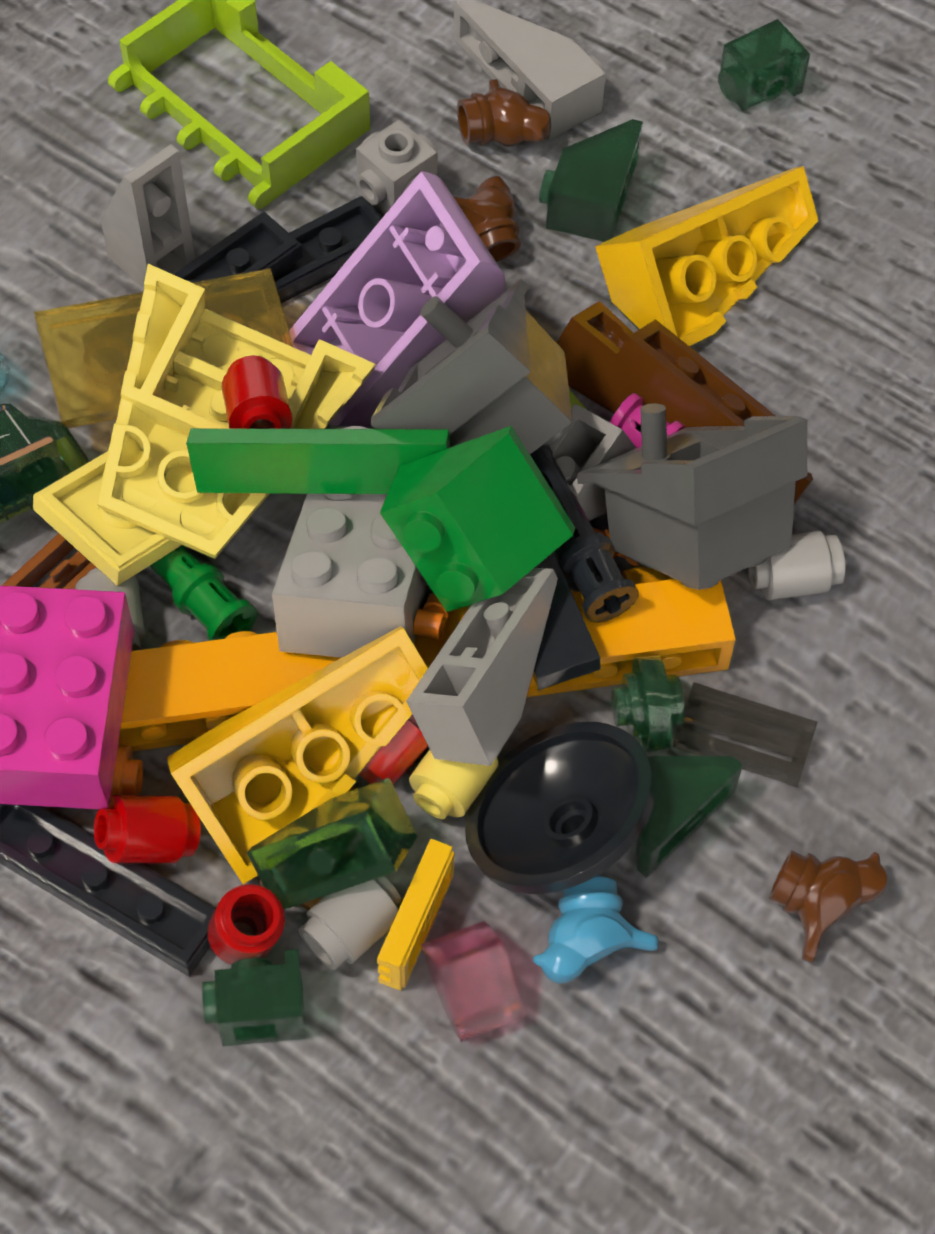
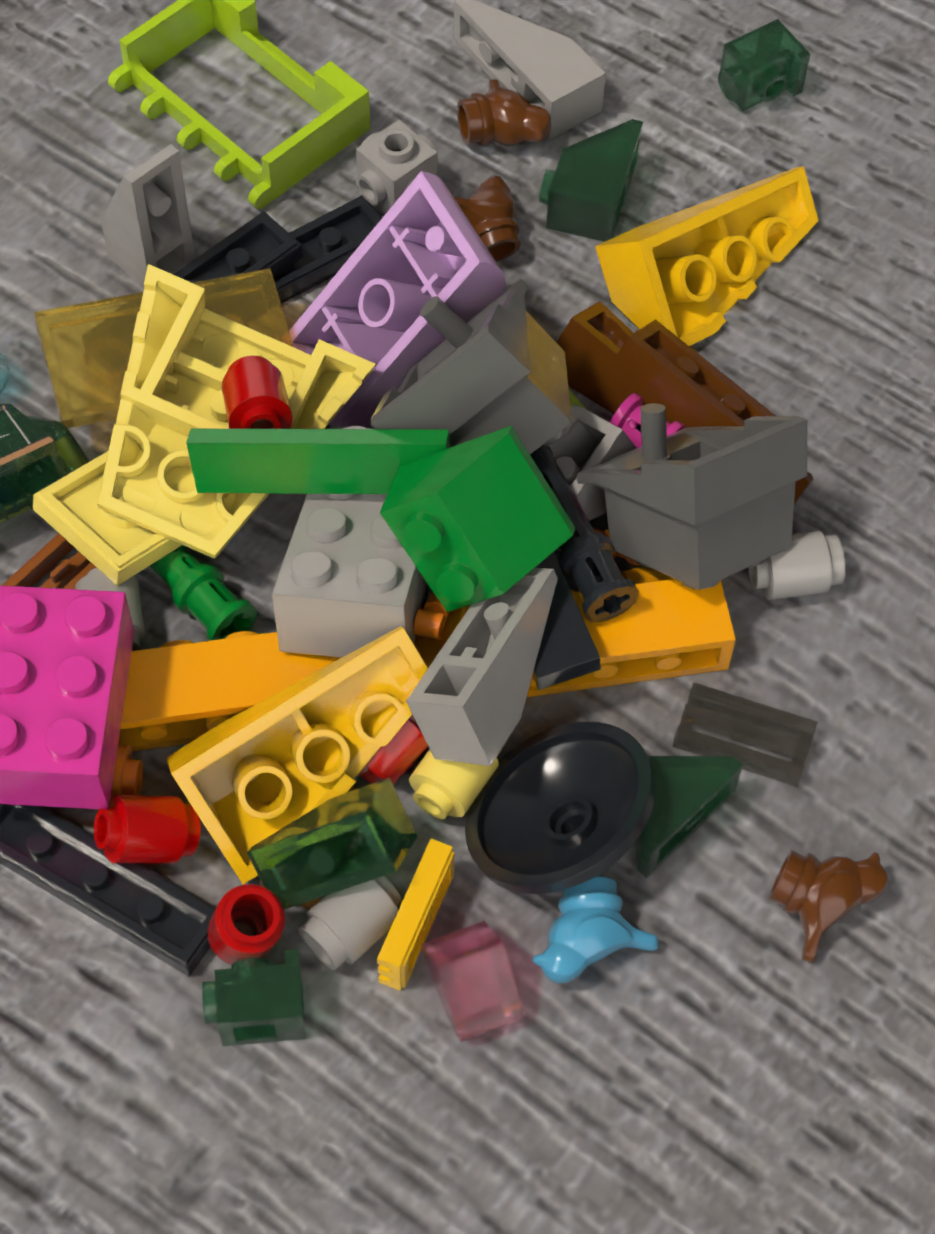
clear green plate [611,654,684,753] -> none

